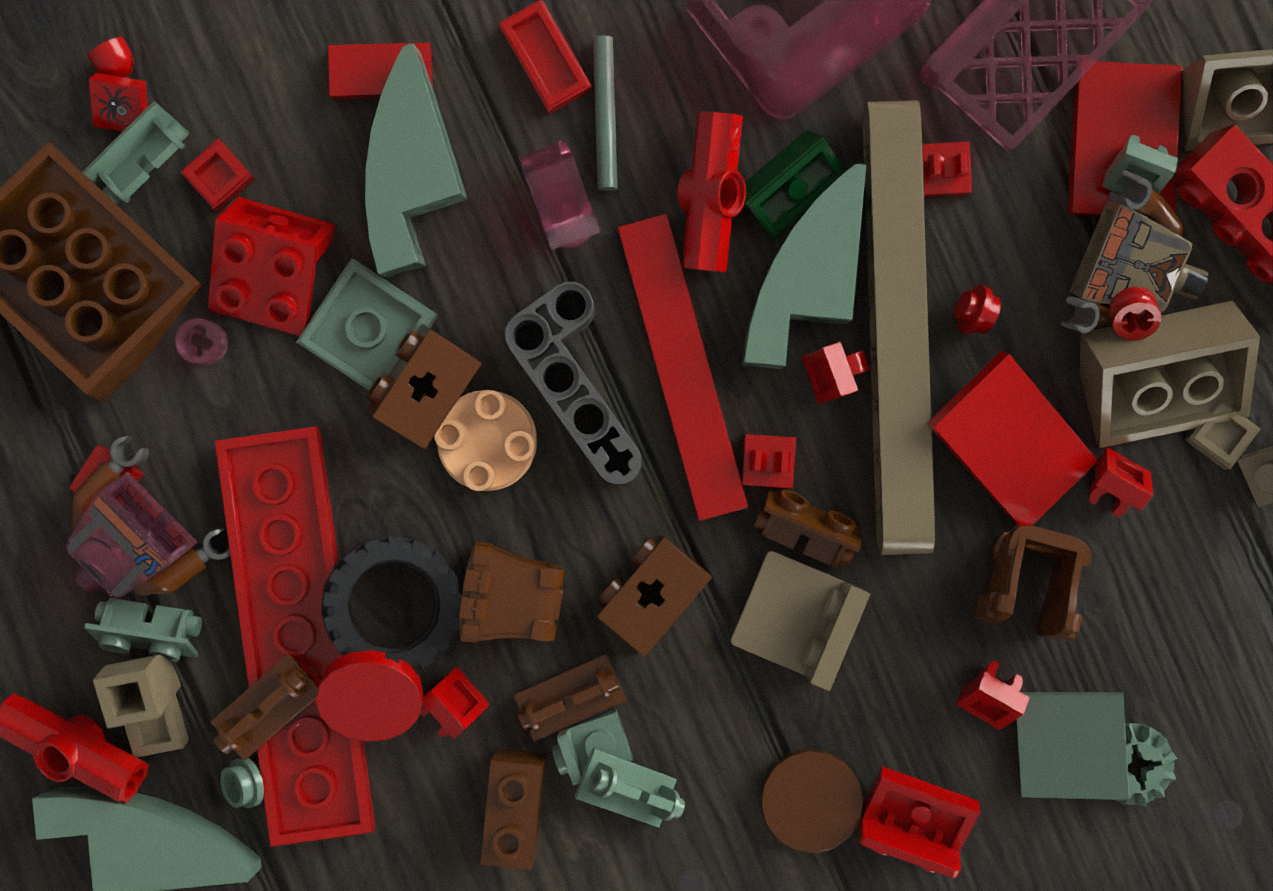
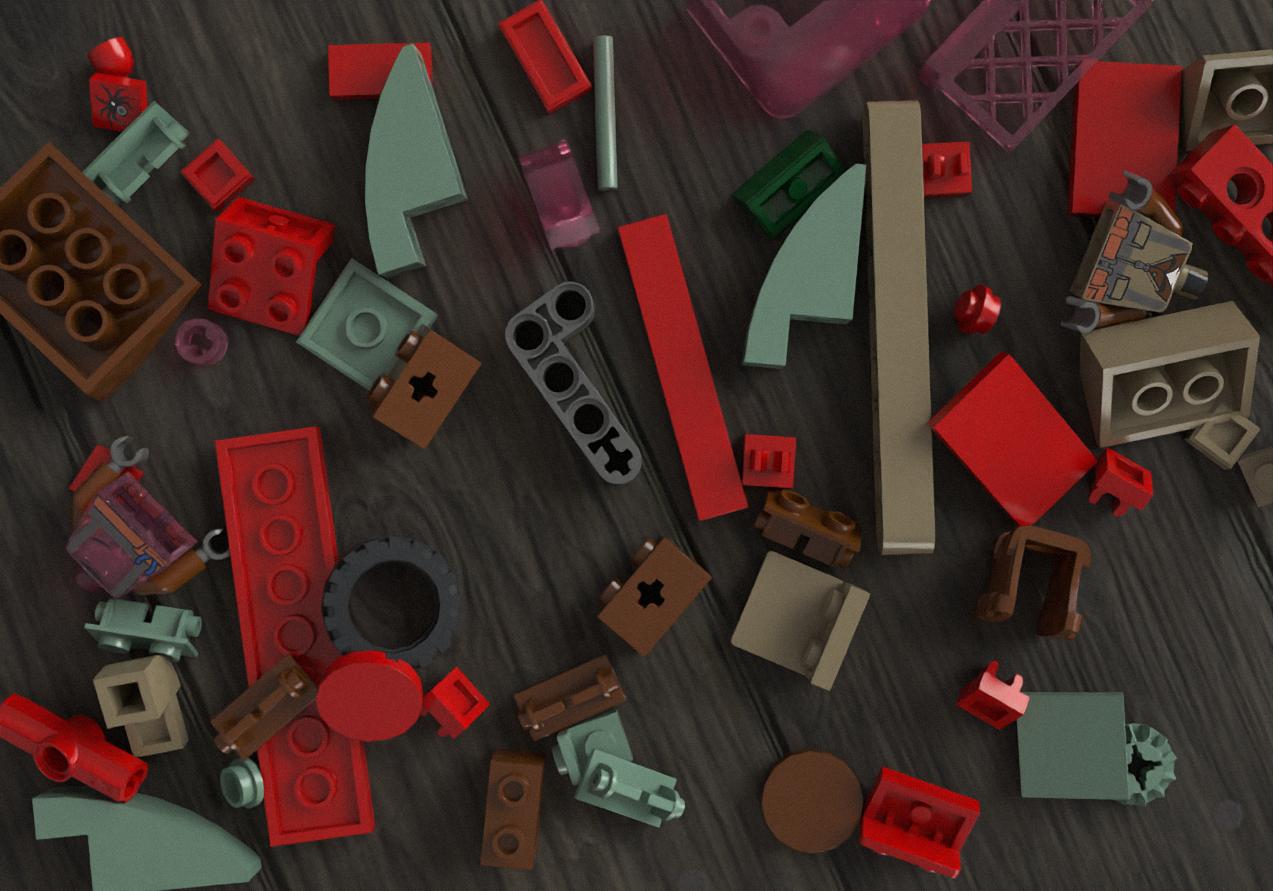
light nougat dish [434,390,537,491] -> none
reddish brown piece [459,541,565,643] -> none
red piece [678,111,746,272] -> none
red tile [801,342,870,405] -> none
sand green tile [1102,135,1178,194] -> none
red bush [1108,287,1162,340] -> none

